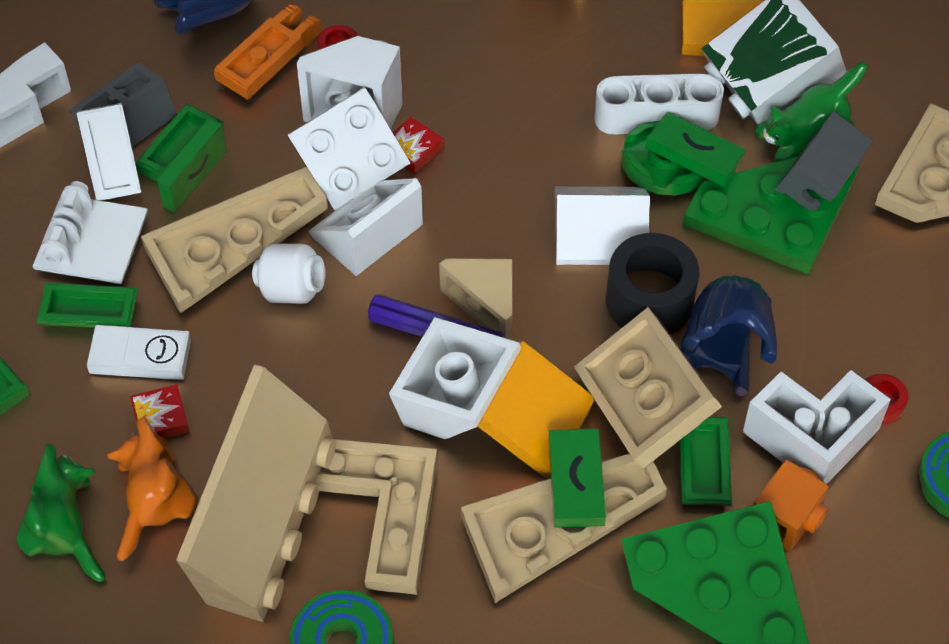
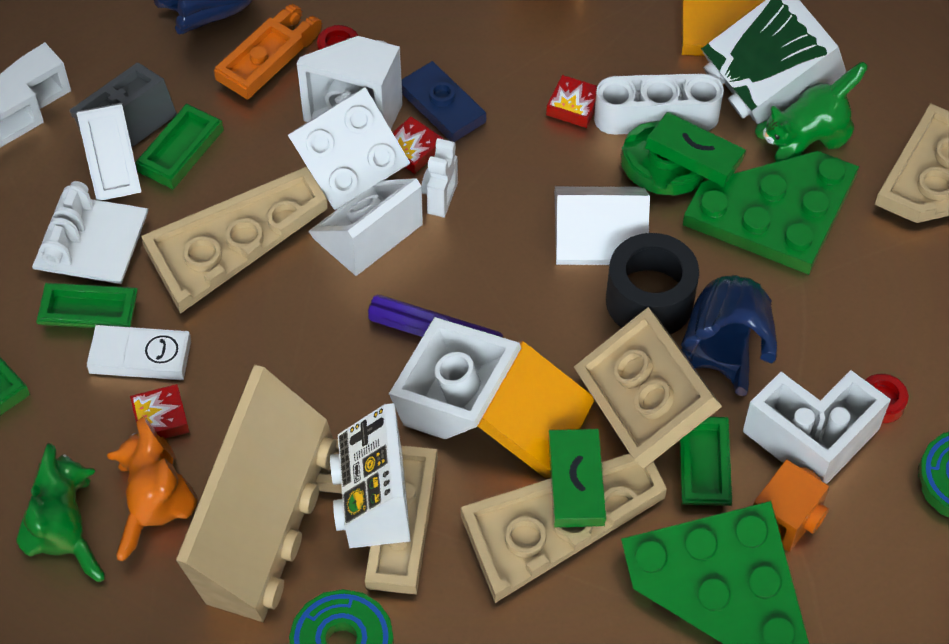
green tile [157,118,227,213] -> none
white head [252,244,325,304] -> none
tan slope [439,258,512,340] -> none
dark grey hinge [775,111,873,211] -> none
none -> white slope [330,403,411,548]
none -> dark blue plate [401,61,486,142]
none -> white plate [421,138,458,218]
none -> red tile [546,75,597,128]

